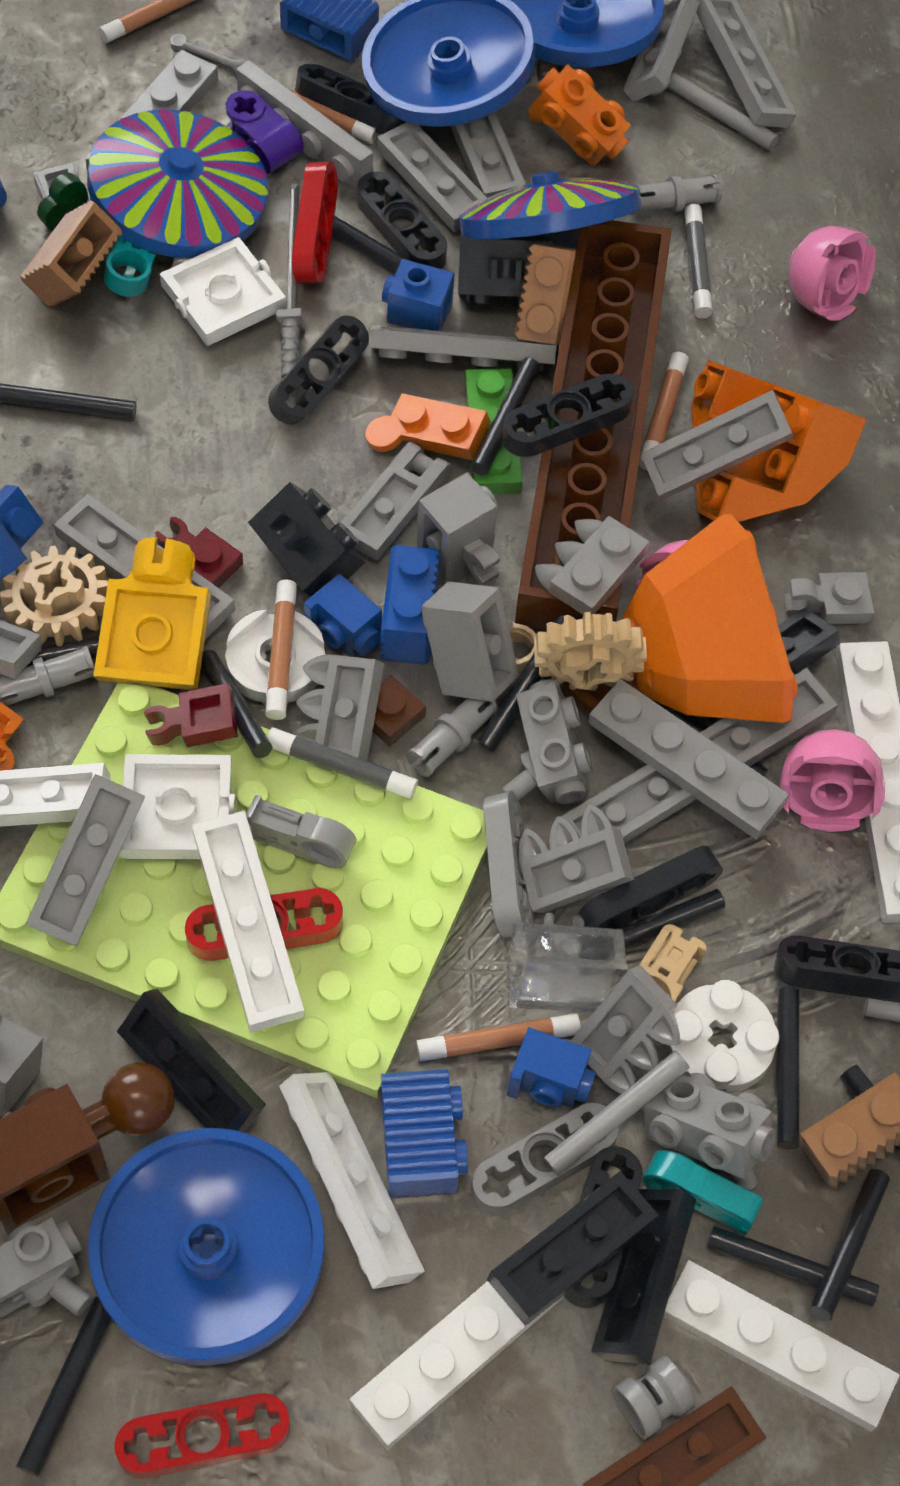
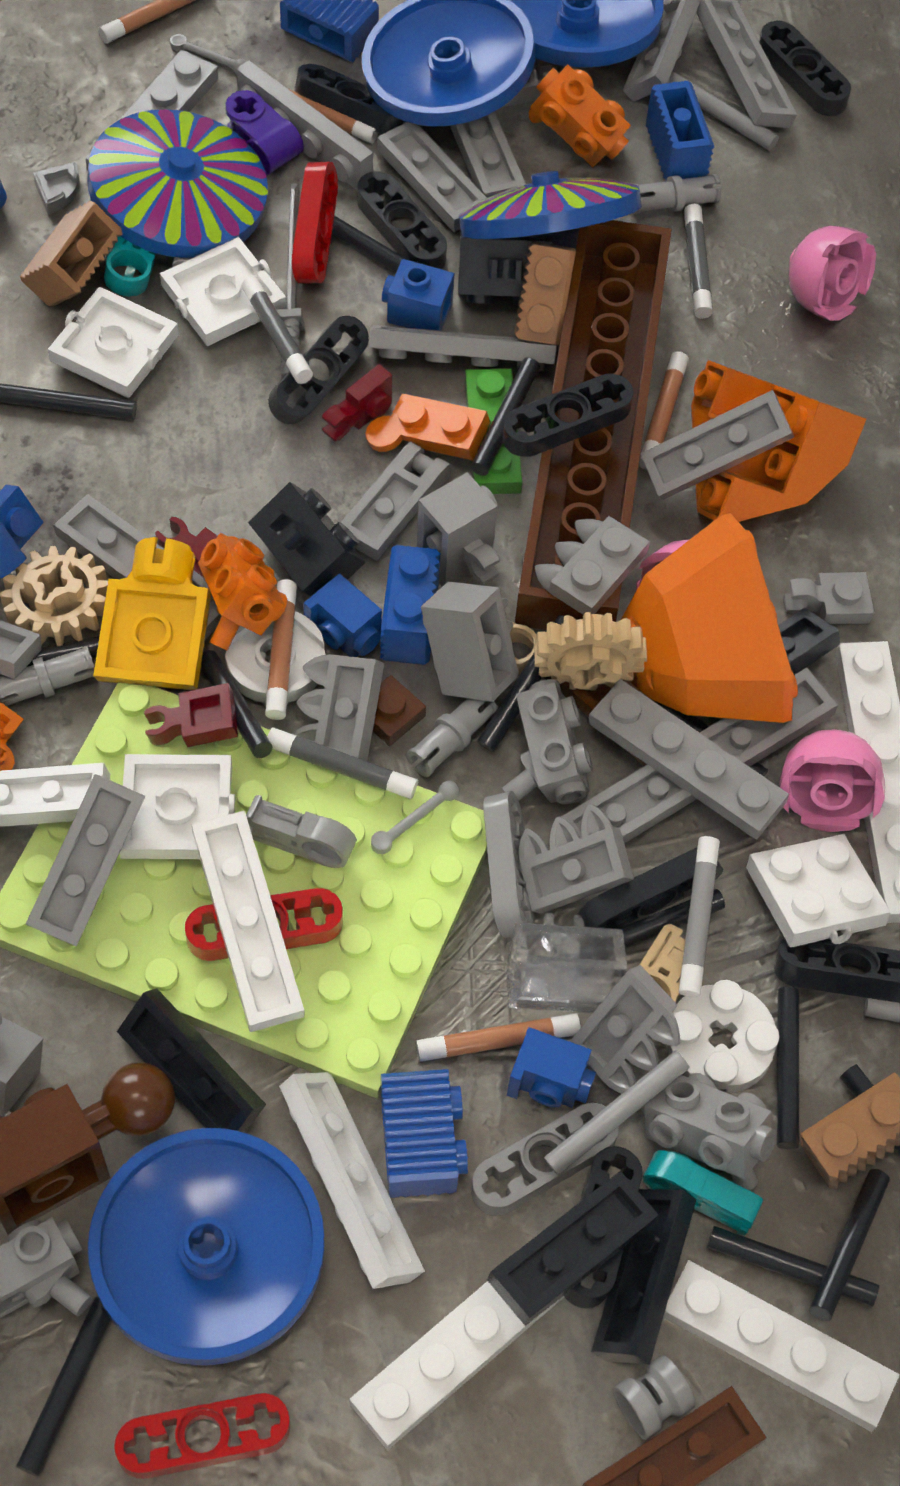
dark green tile [37,173,89,231] -> none
none -> white plate [48,287,179,399]
none -> orange brick [198,533,287,651]
none -> dark grey bar [241,276,313,384]
none -> dark red plate [322,364,392,442]
none -> light grey hinge [371,781,459,854]
none -> blue brick [645,81,714,181]
none -> light grey bar [679,836,720,997]
none -> white plate [746,834,891,948]
none -> black beam [759,21,851,116]

